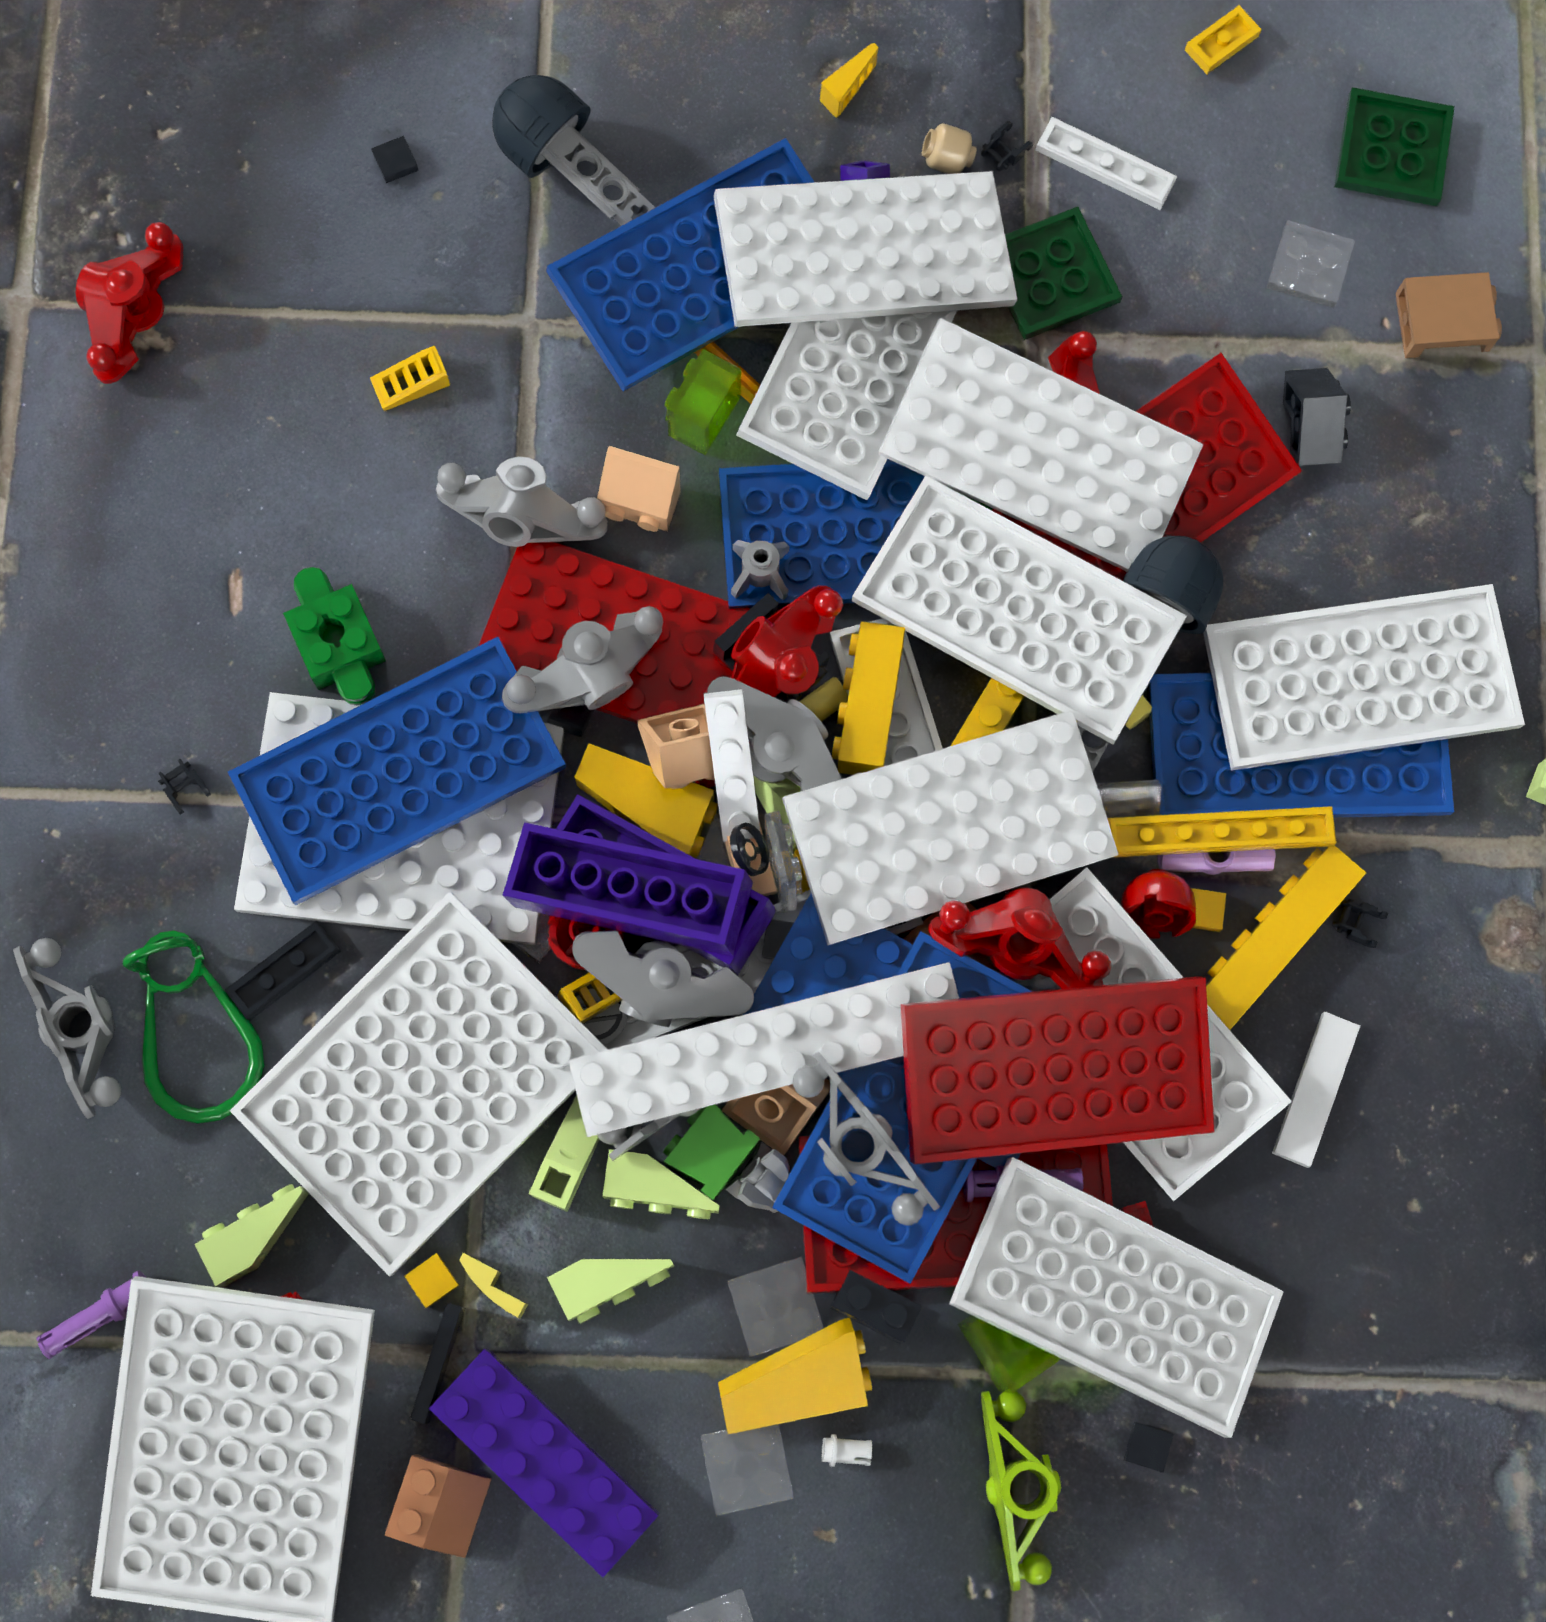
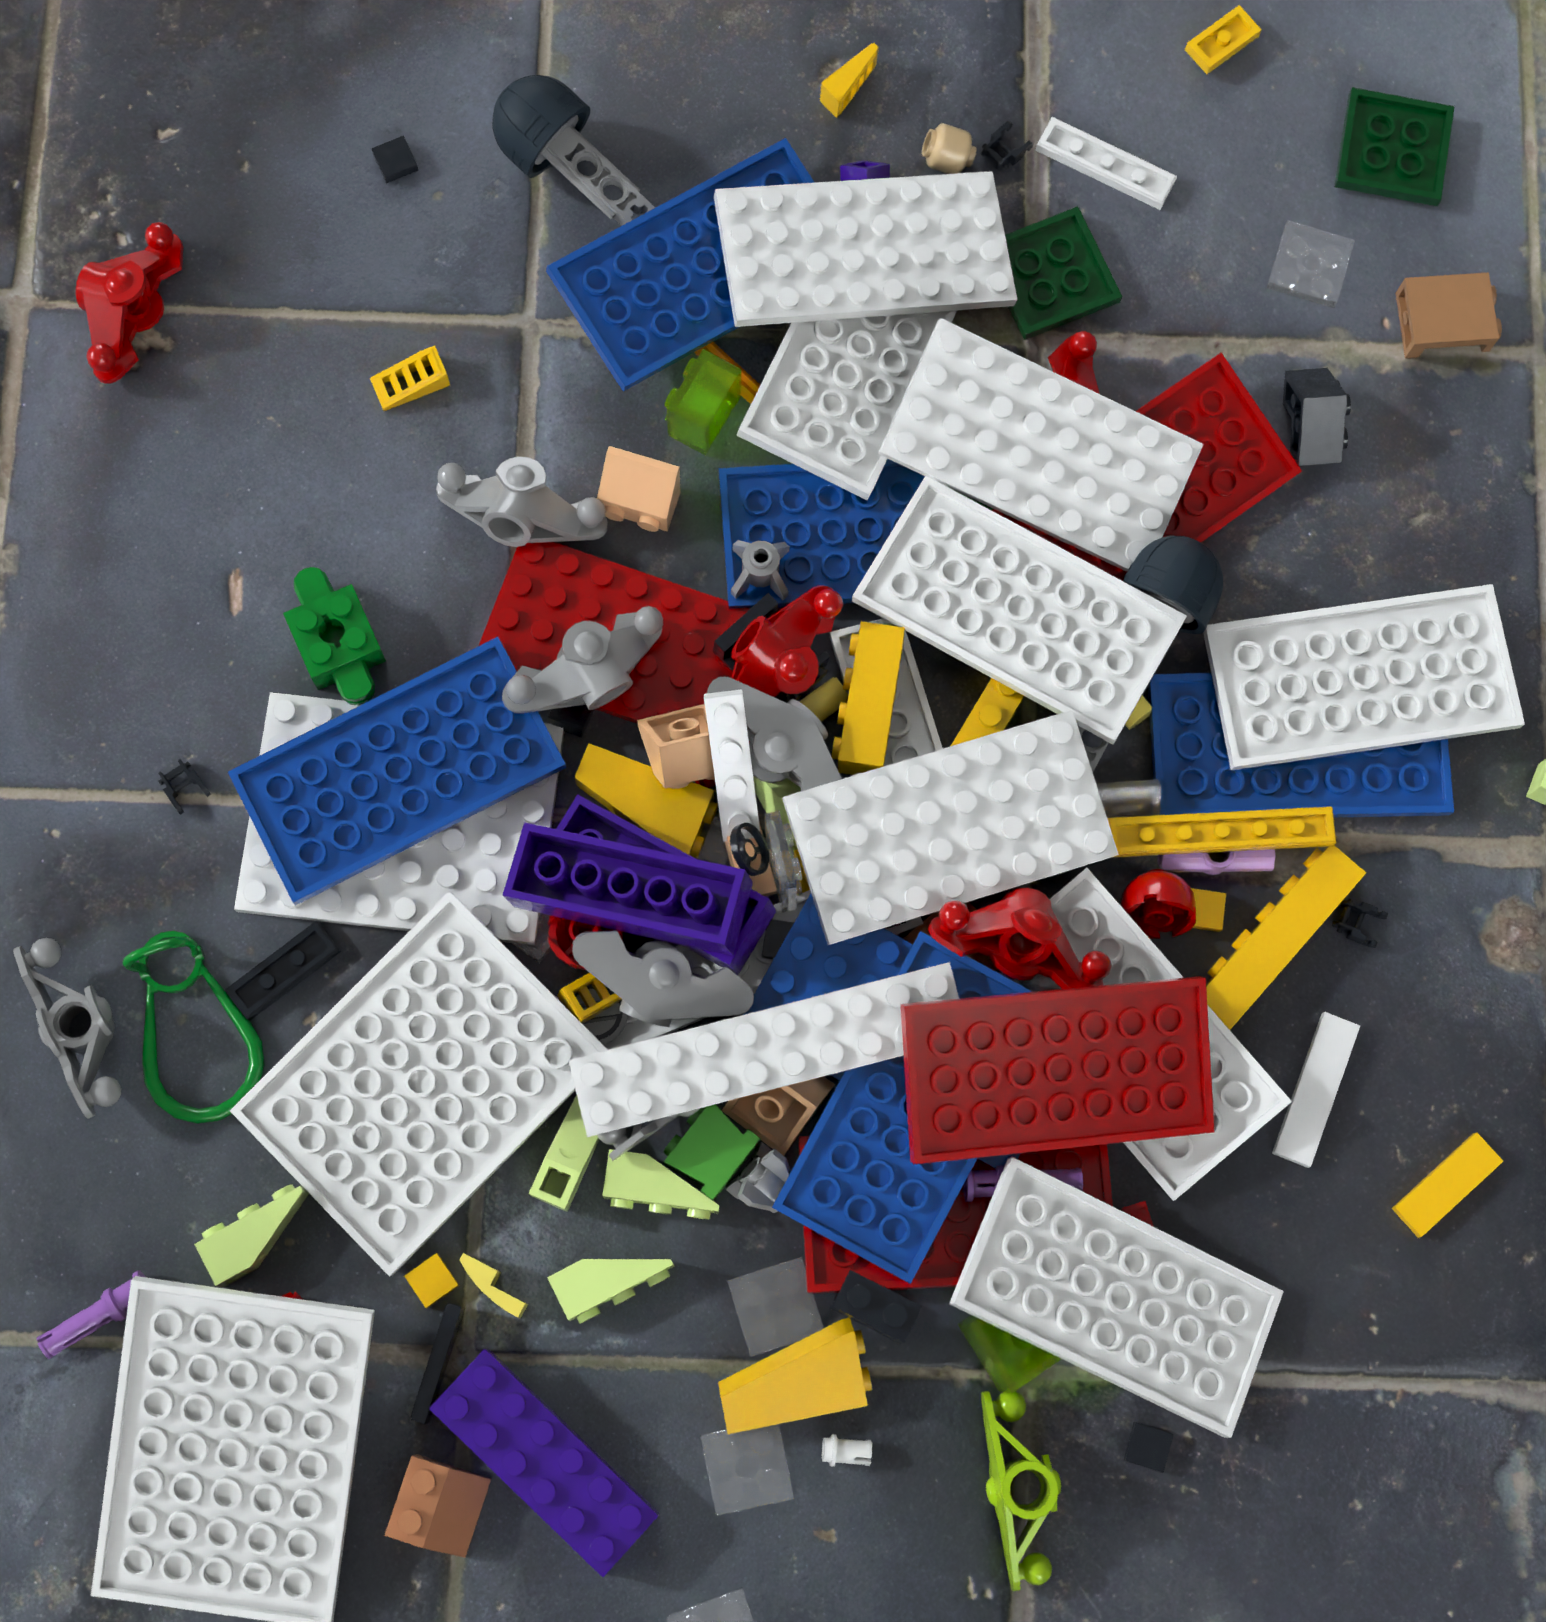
light grey piece [793,1051,940,1225] -> none
none -> yellow tile [1392,1132,1503,1238]

